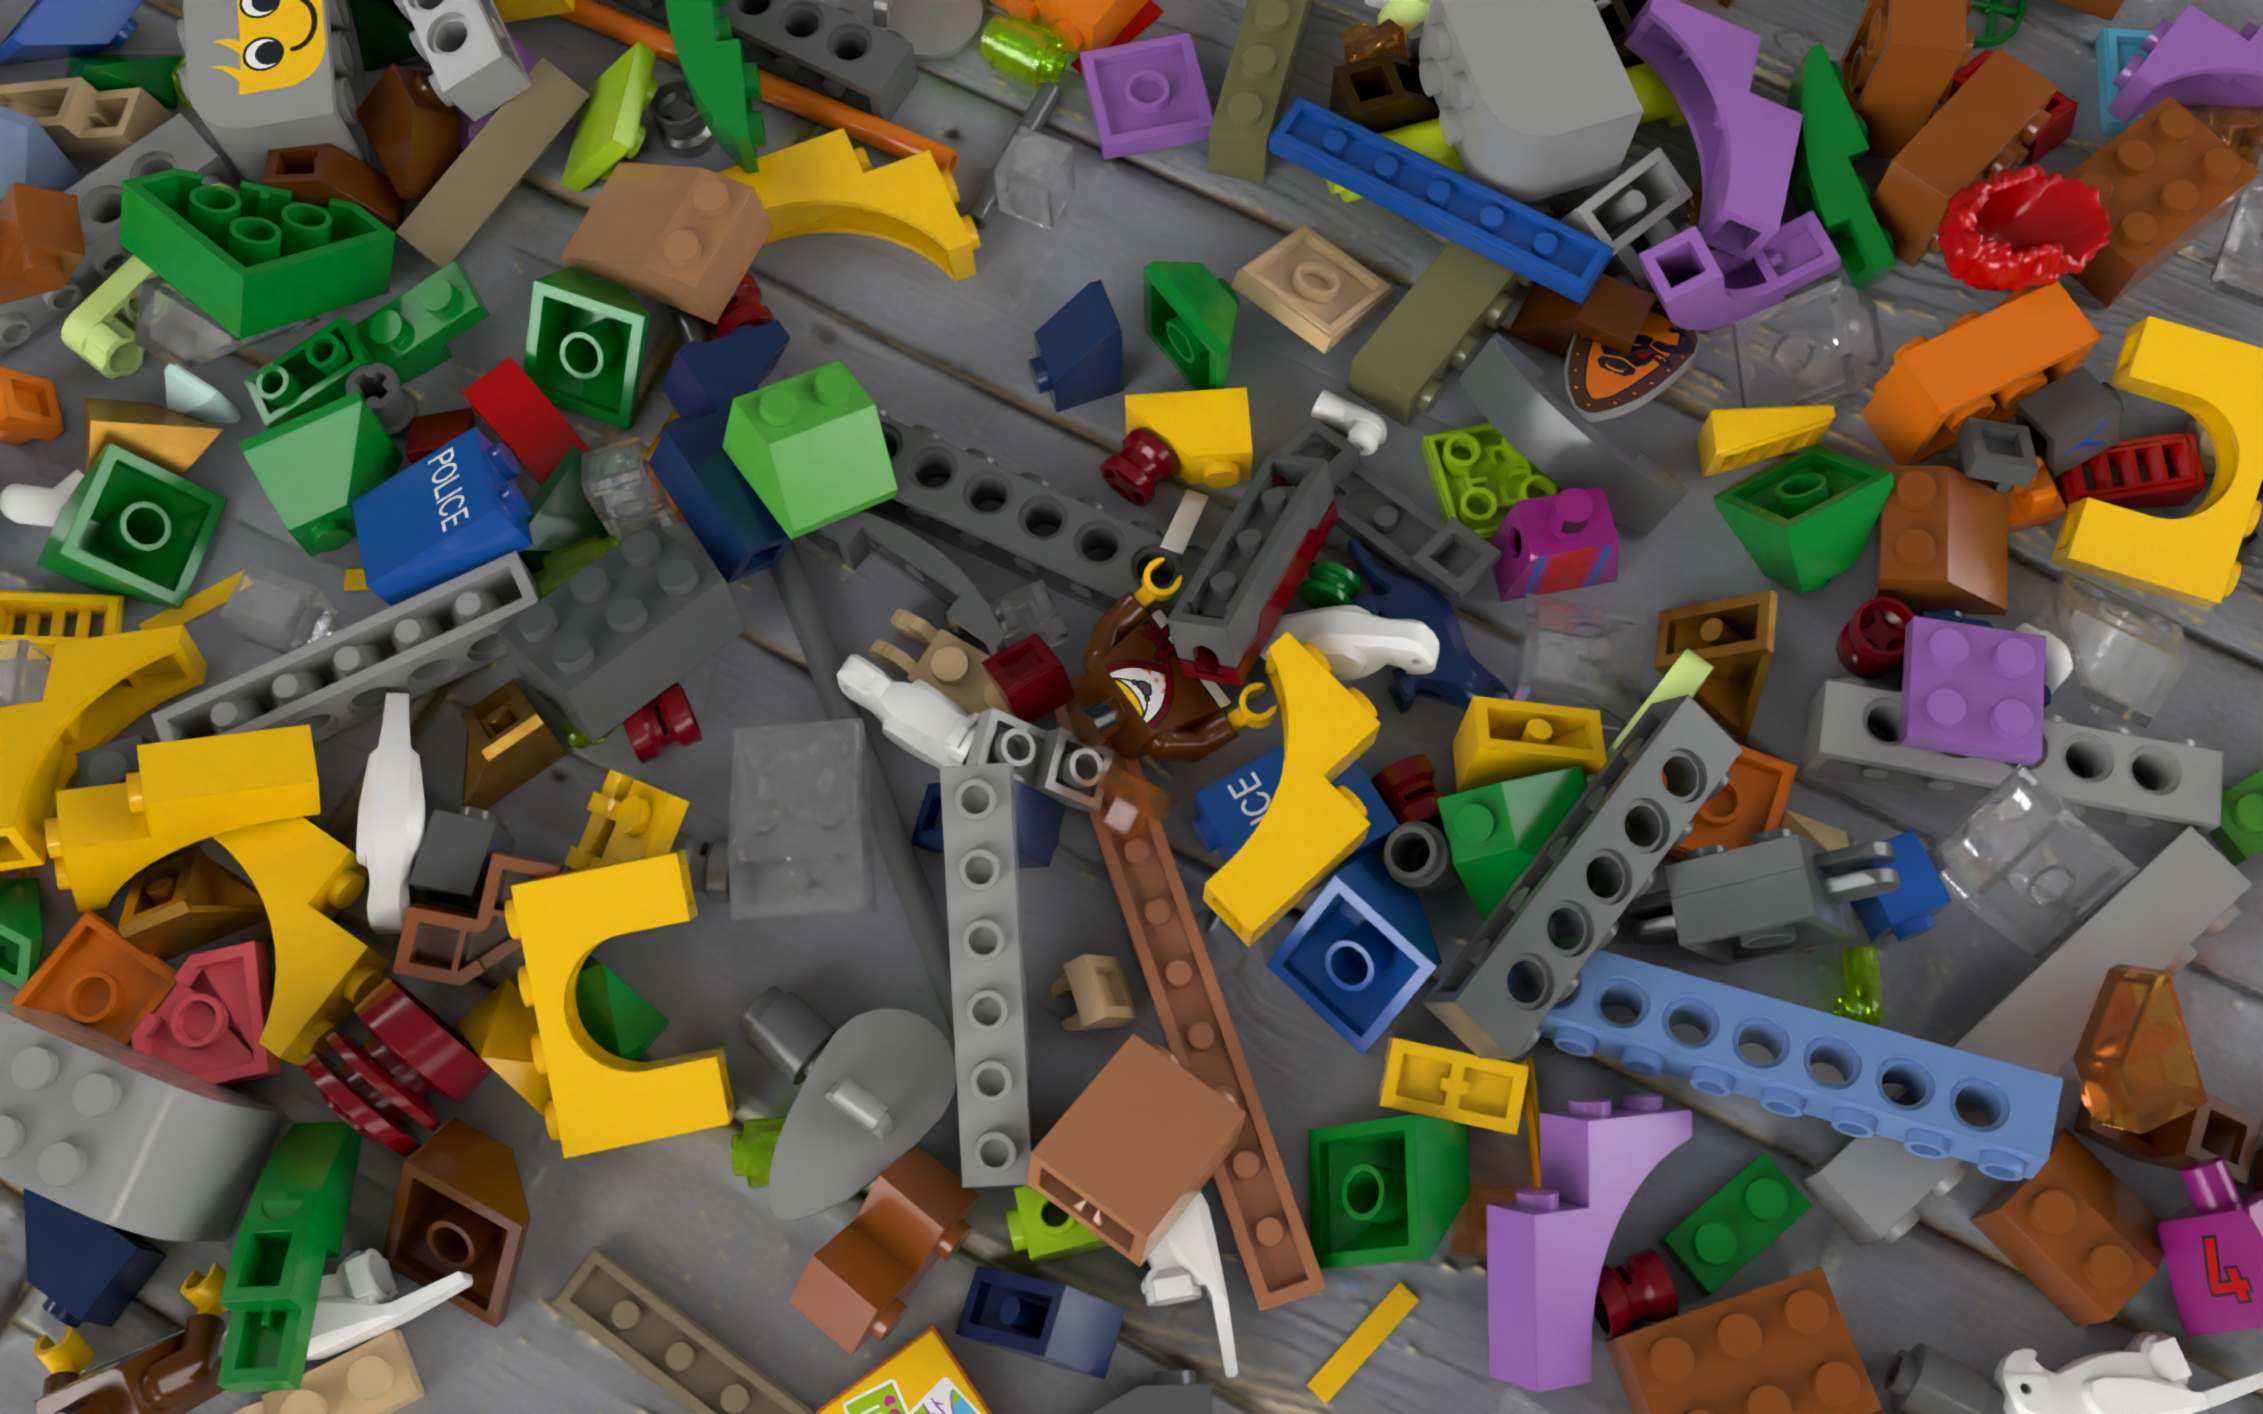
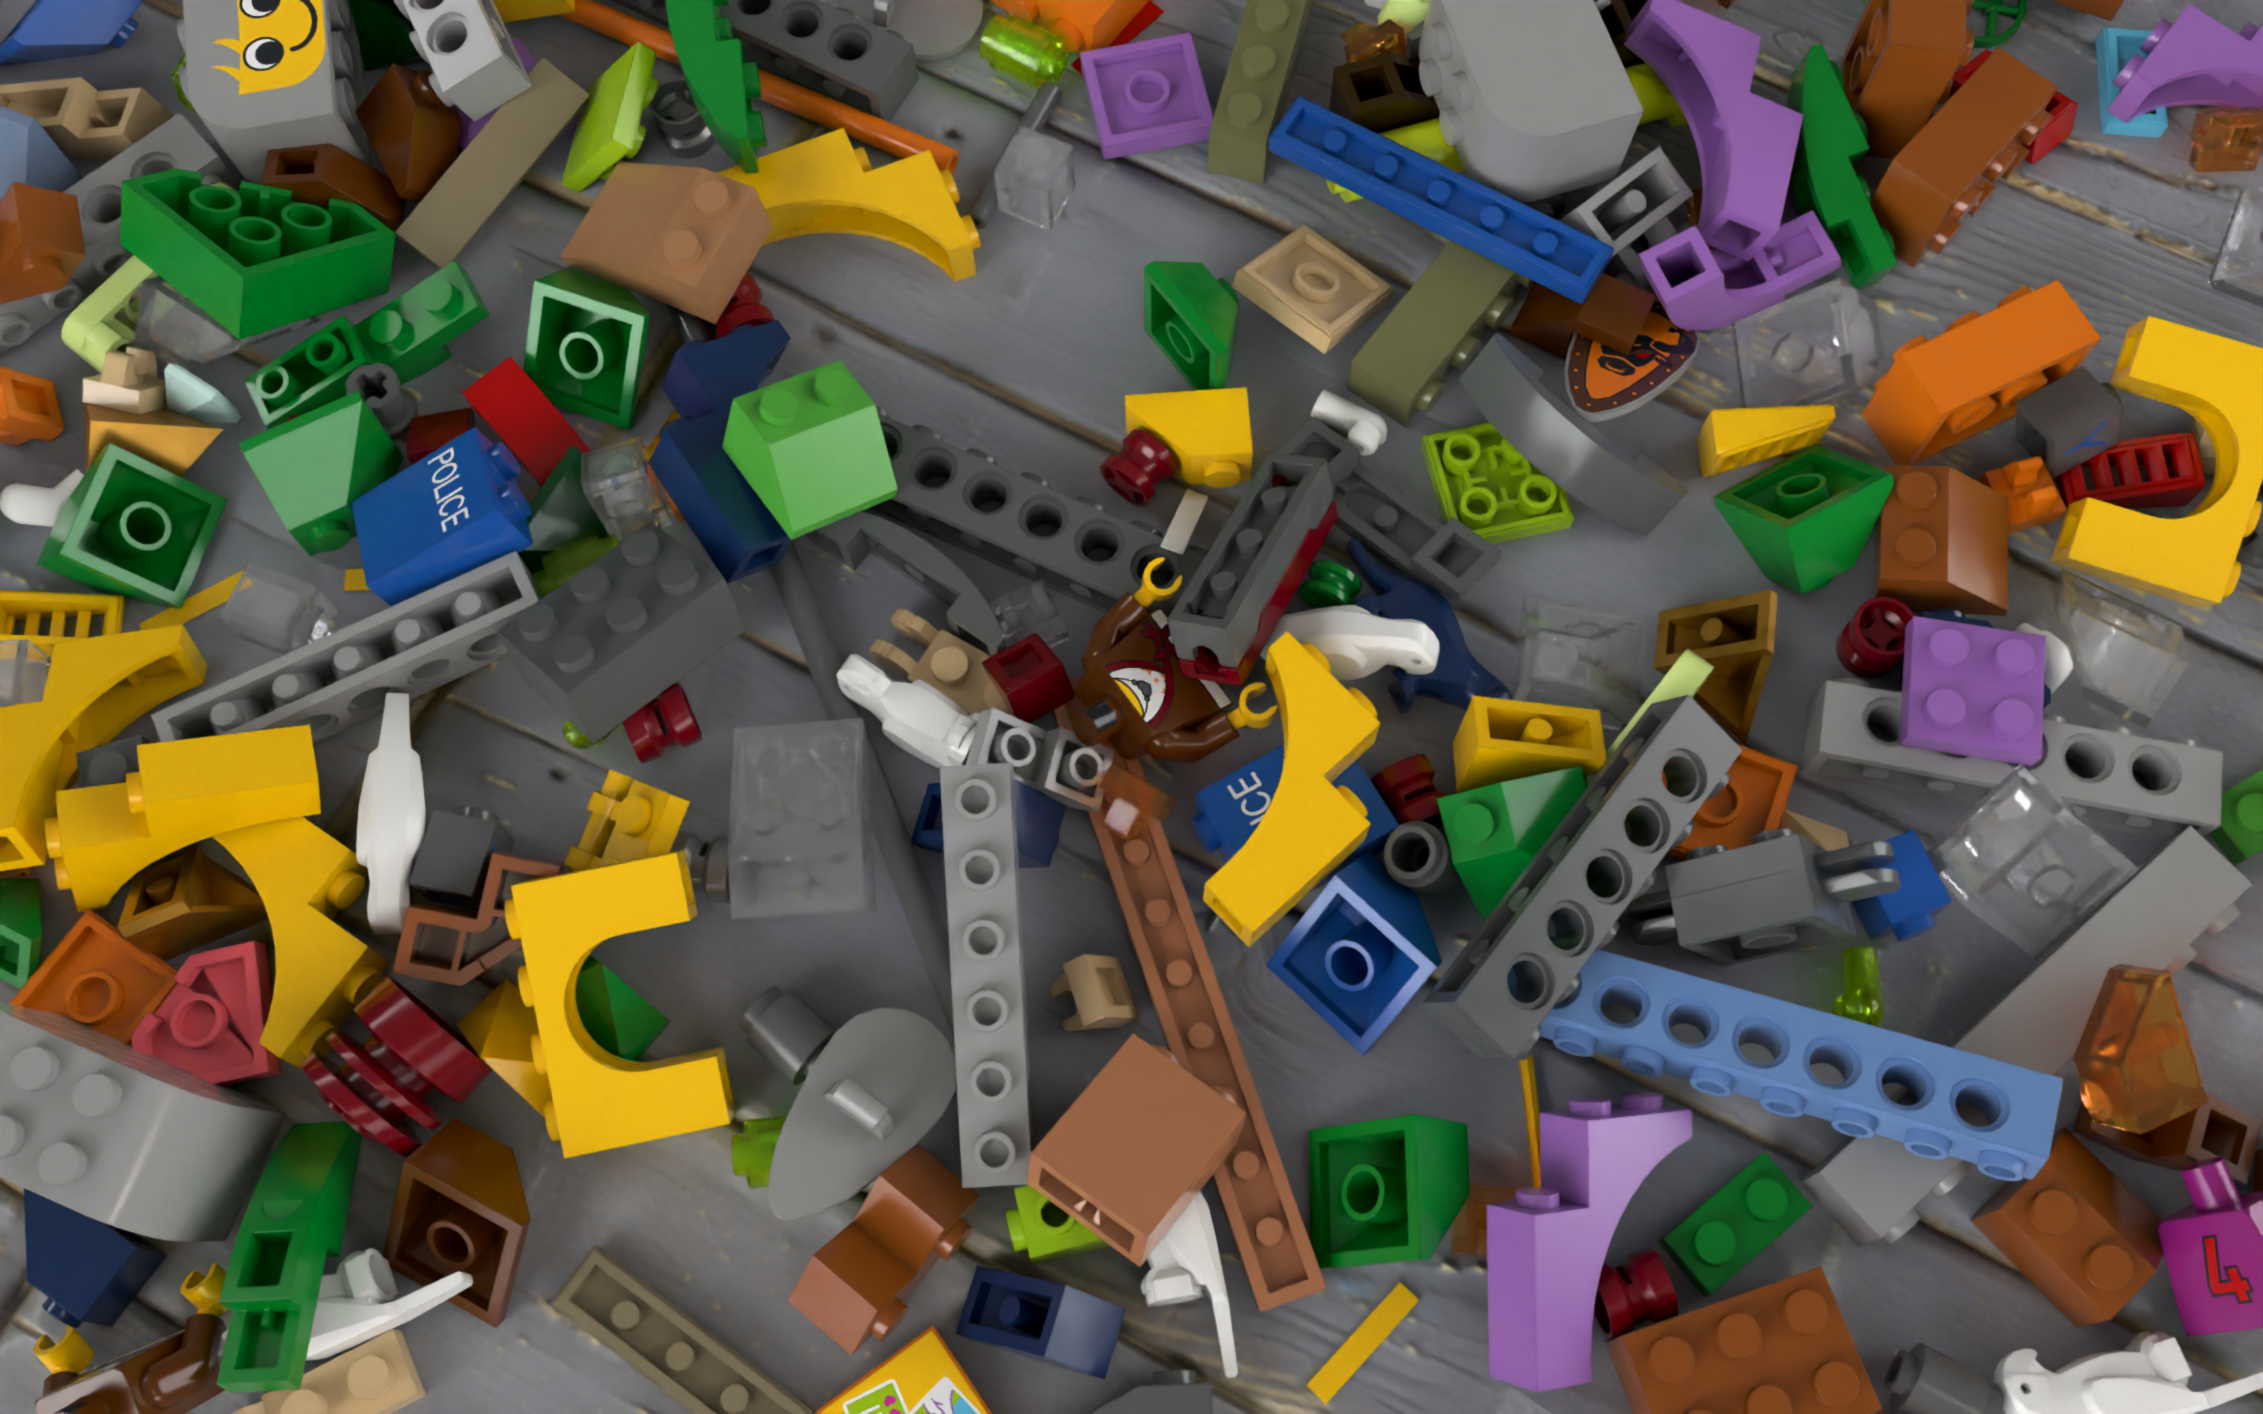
green slope [66,54,186,109] -> none
pearl gold slope [460,679,568,810] -> none
dark blue slope [1028,279,1124,413] -> none
yellow hinge [1378,1037,1530,1135] -> none
magenta torso [1489,487,1620,602] -> none
red piece [1937,164,2112,292] -> none
dark grey tile [1956,417,2039,495] -> none
dark orange brick [2063,95,2260,308] -> none
none -> tan tile [82,346,167,415]

